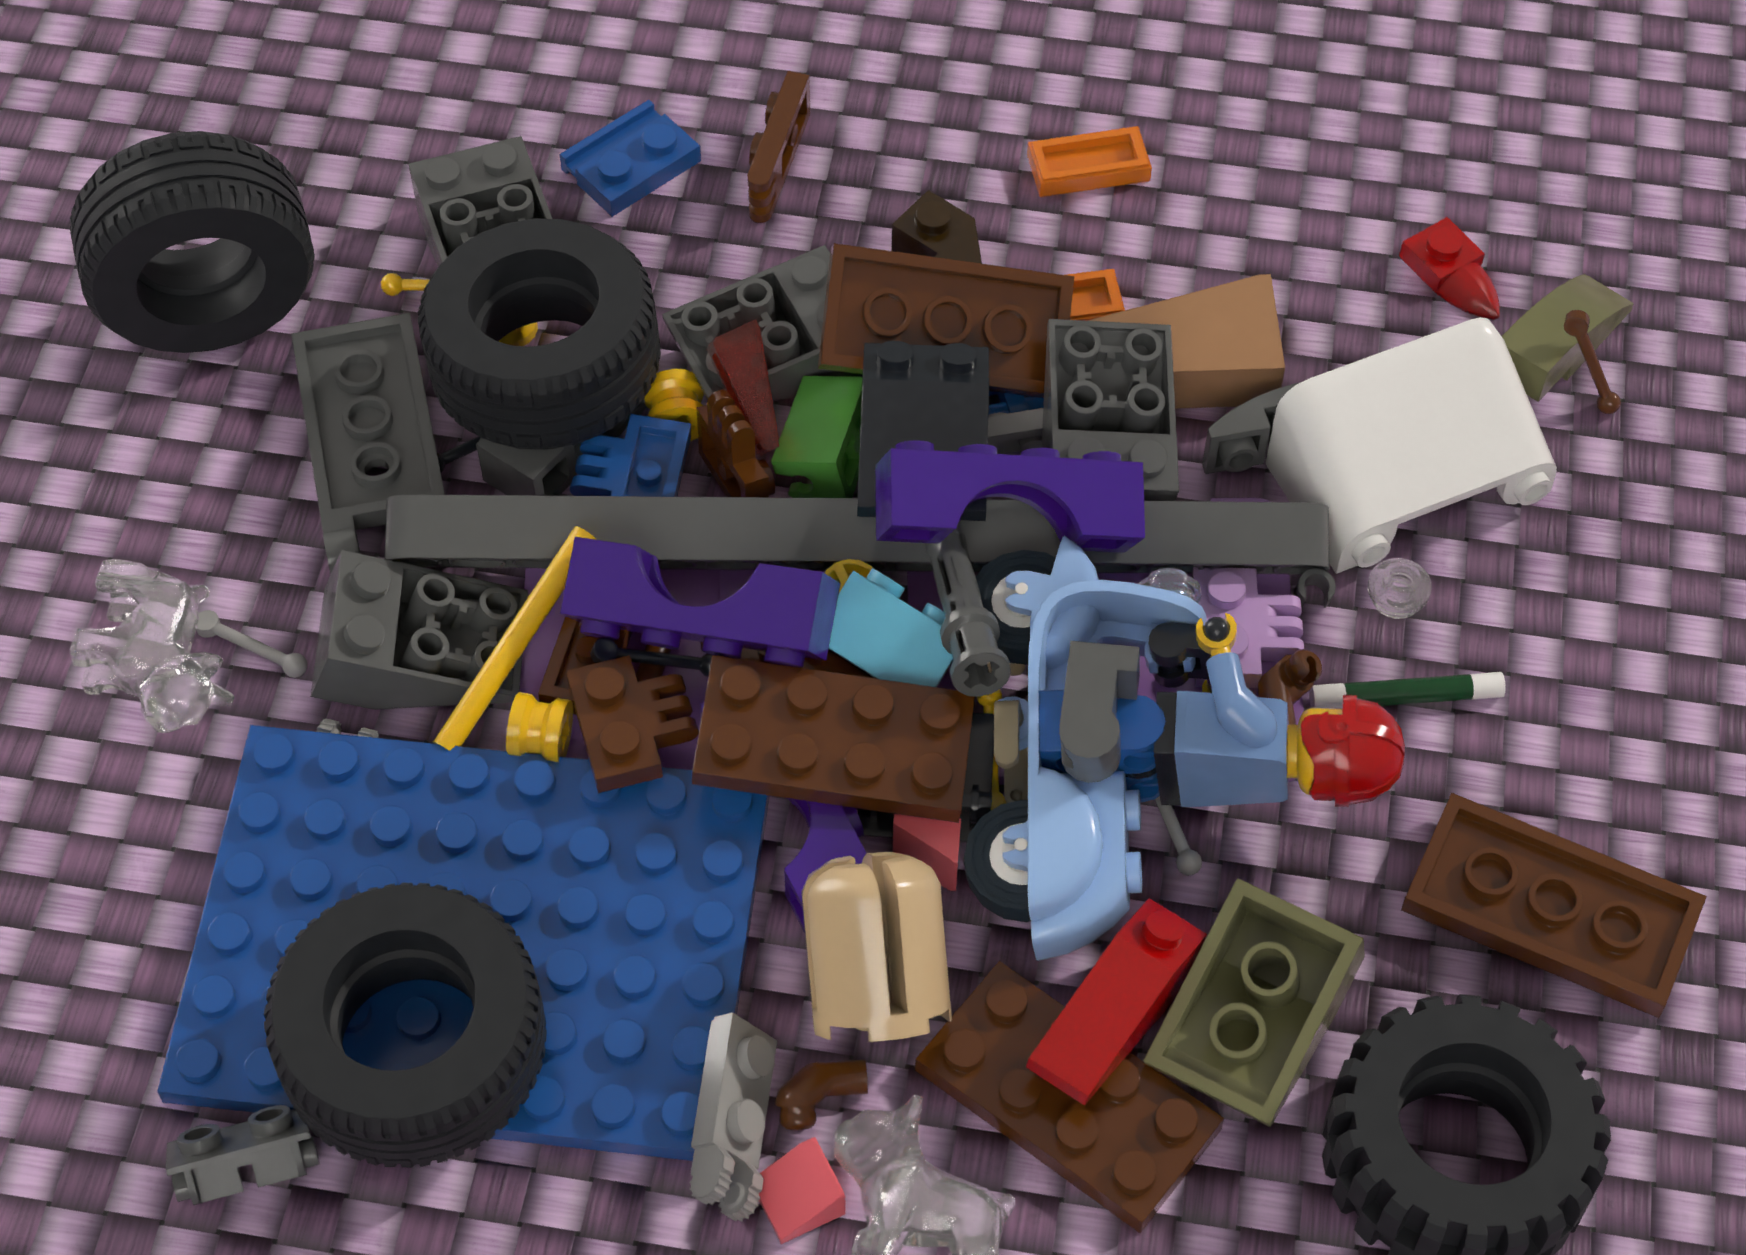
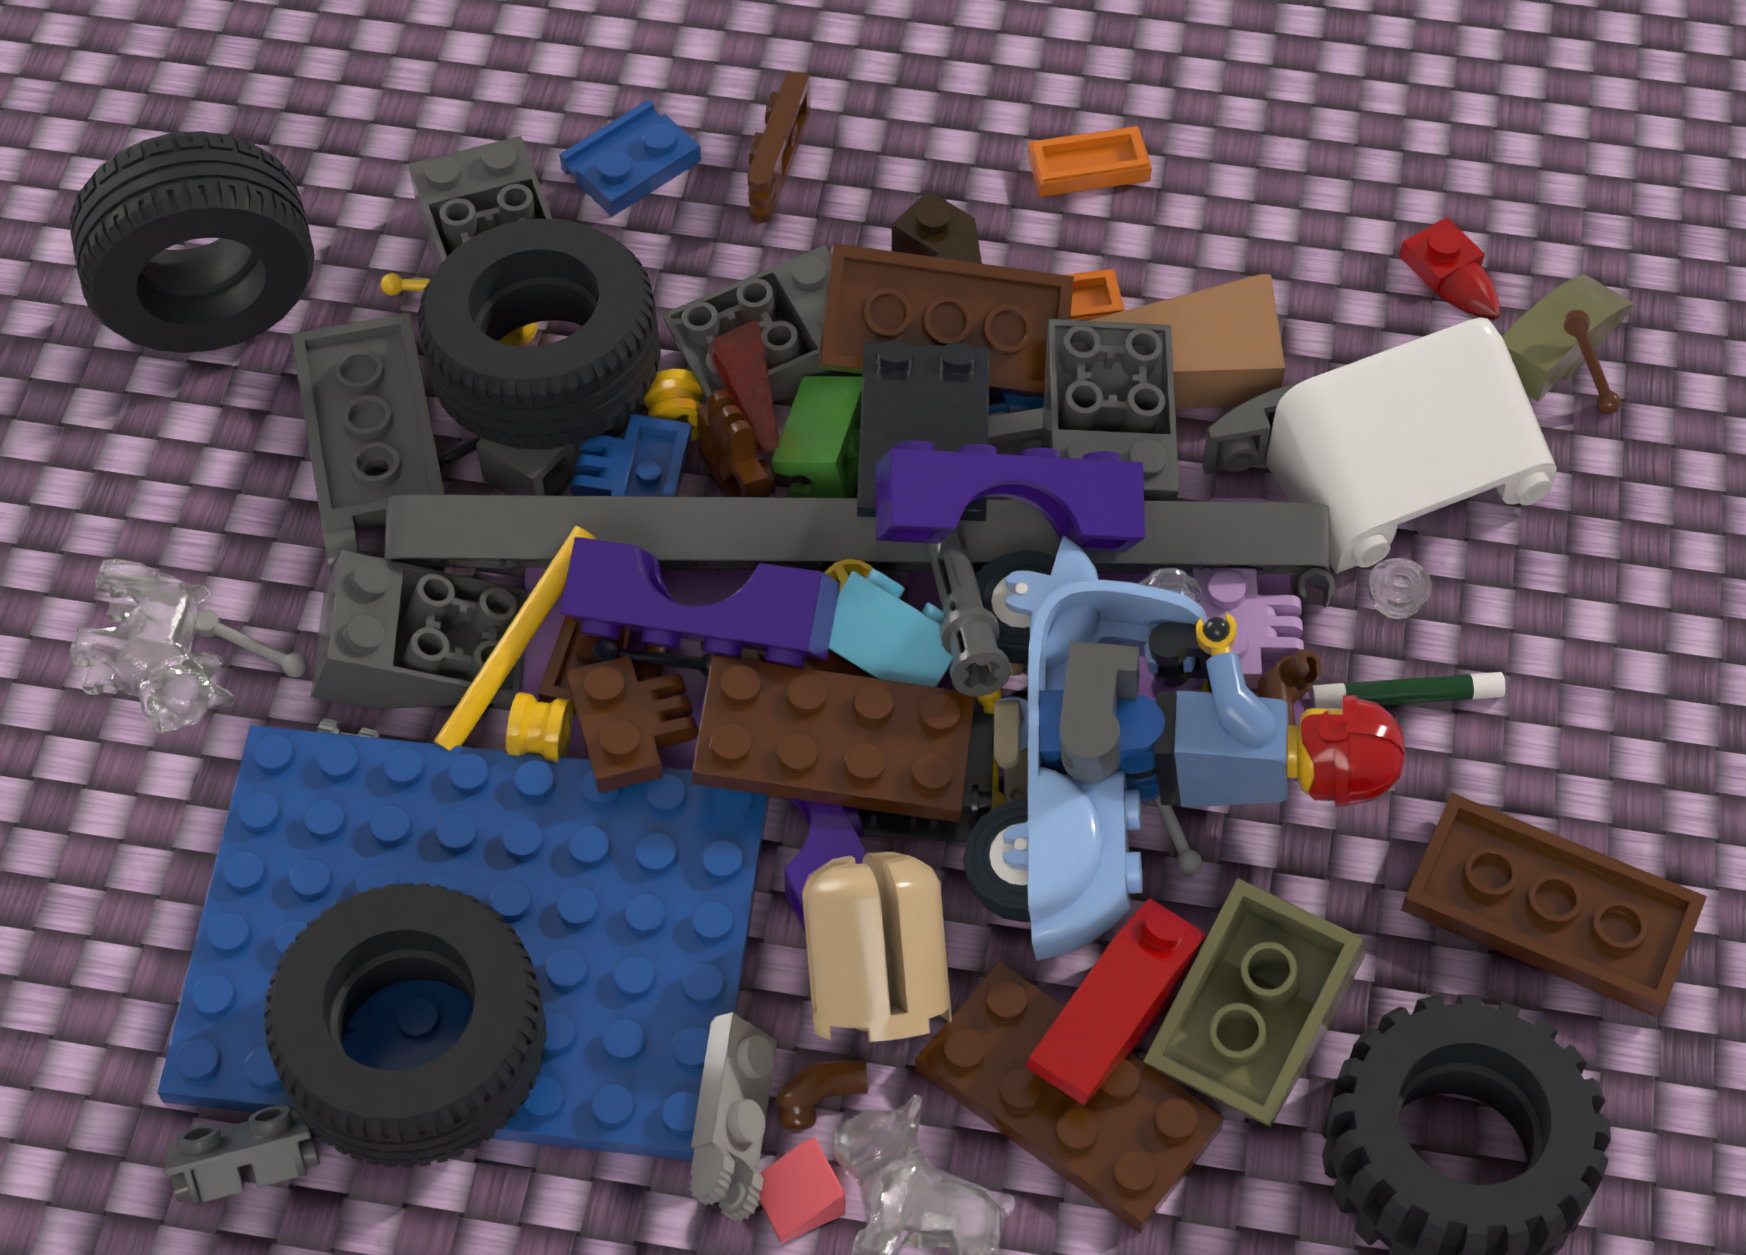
coral slope [893,814,961,891] -> none

